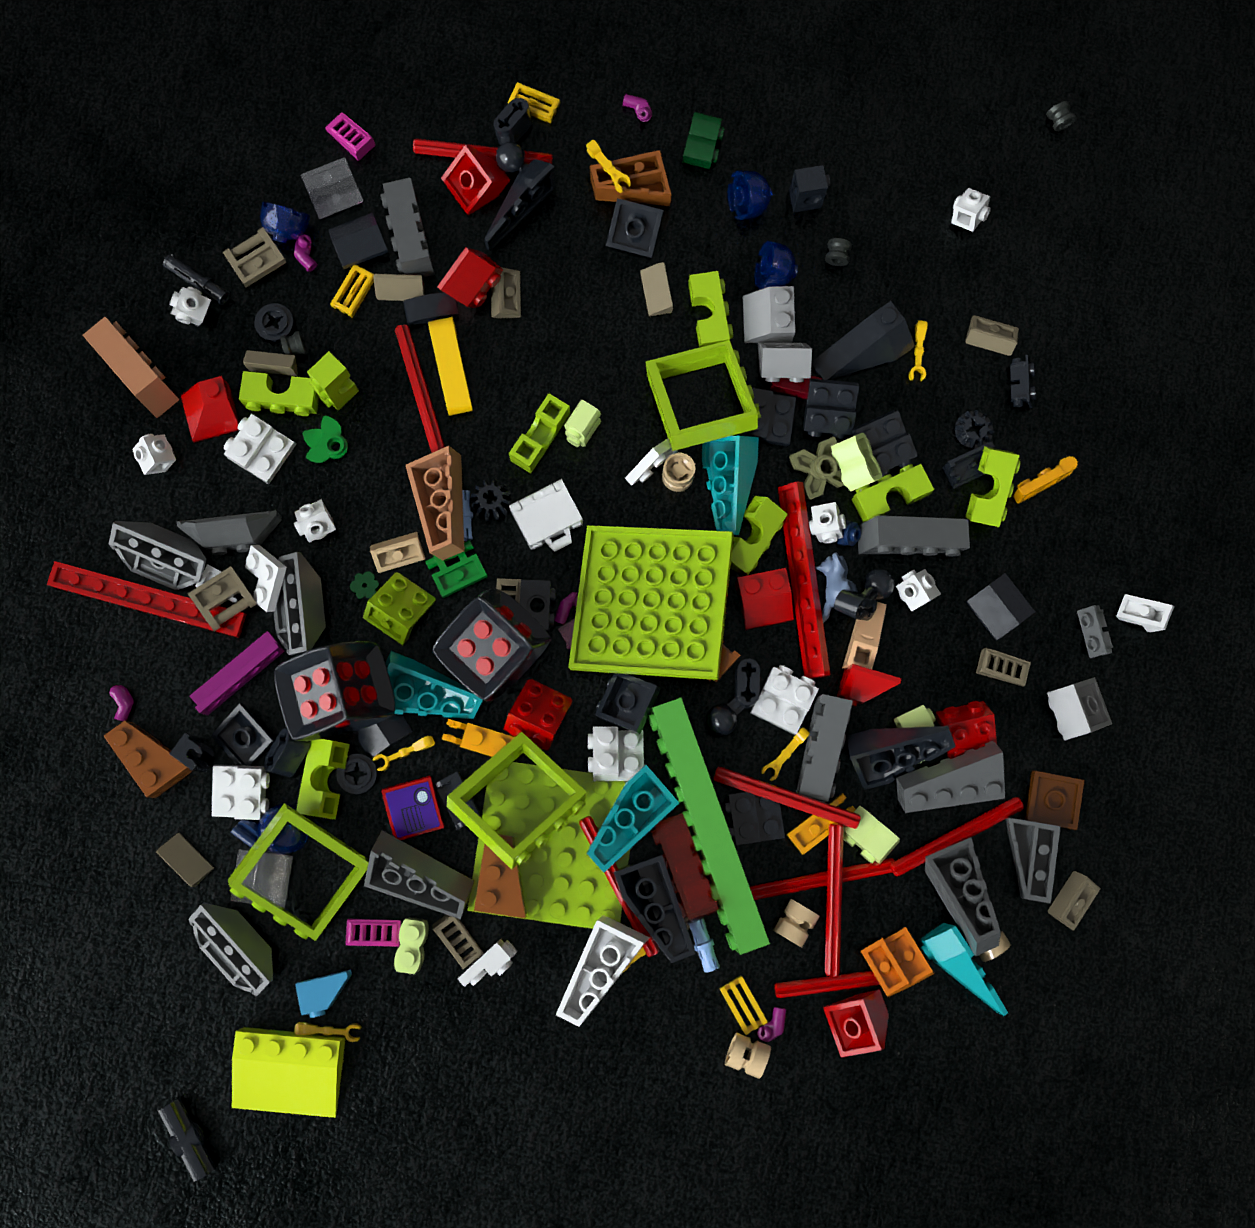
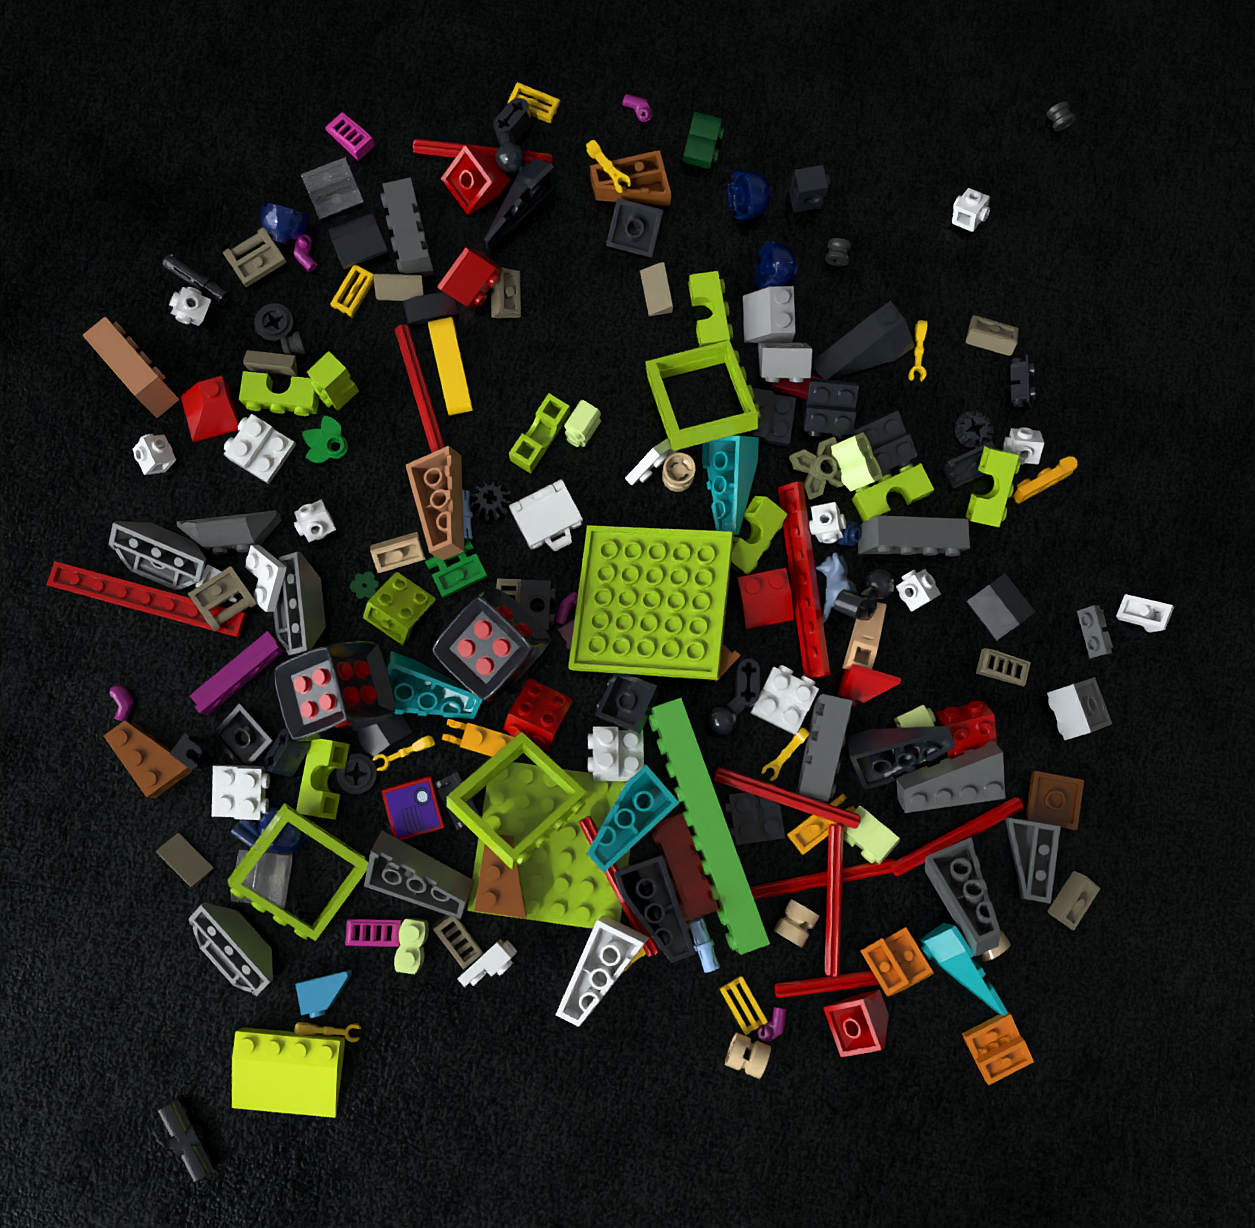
none -> orange slope [962,1011,1034,1085]
none -> white brick [1003,428,1044,464]

